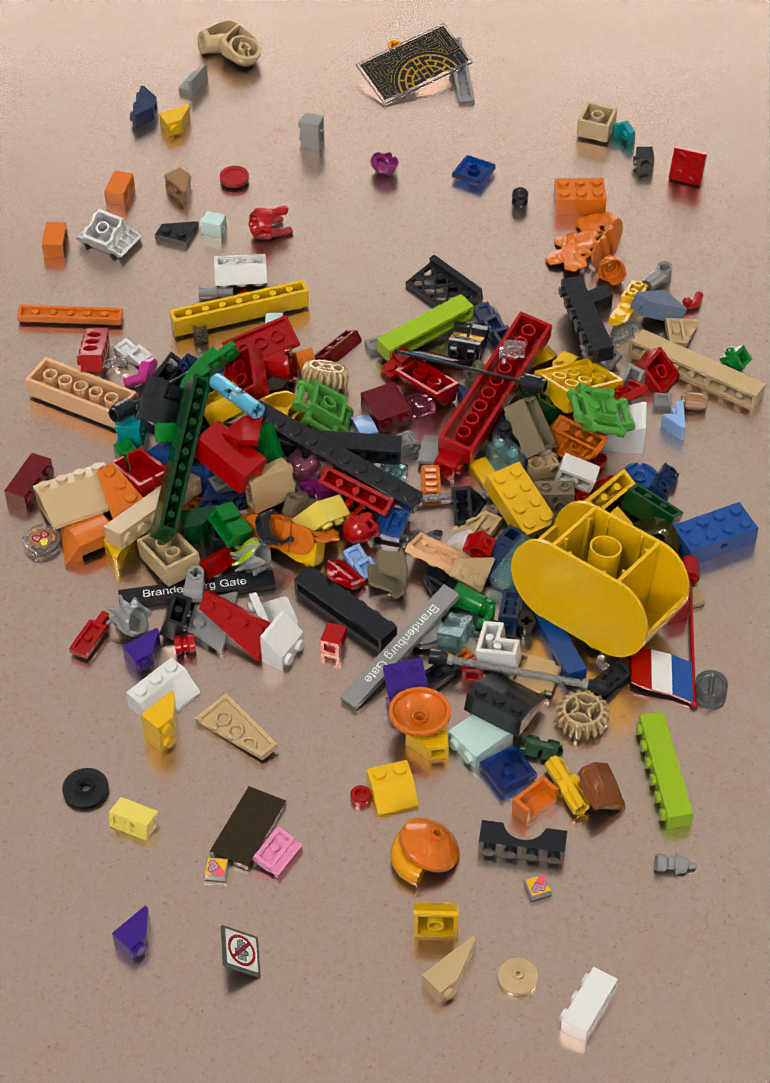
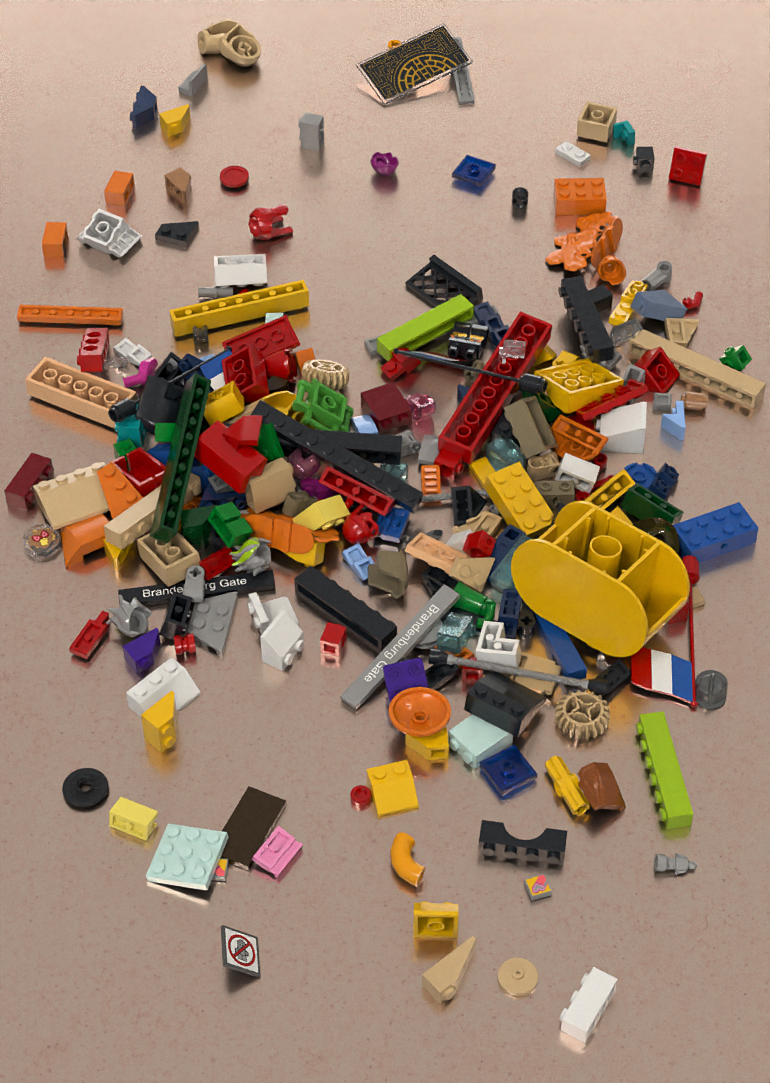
dark purple slope [112,905,150,961] -> none
green slope [180,341,240,388] -> none
tan wing [195,693,278,760] -> none
red wing [199,590,271,661] -> none
light aqua brick [200,211,227,238] -> none
medium azure piece [209,373,265,419] -> none
black helmet [255,509,294,546] -> none
dark red slope [314,330,362,362] -> none
red slope [325,559,366,590] -> none
red slope [395,358,459,406] -> none
orange dish [399,817,460,872] -> none
orange panel [512,775,558,826] -> none
dark green hinge [519,735,564,760] -> none
bright green brick [567,383,635,438] -> none
none -> light aqua plate [146,824,229,890]
none -> white plate [555,141,591,167]

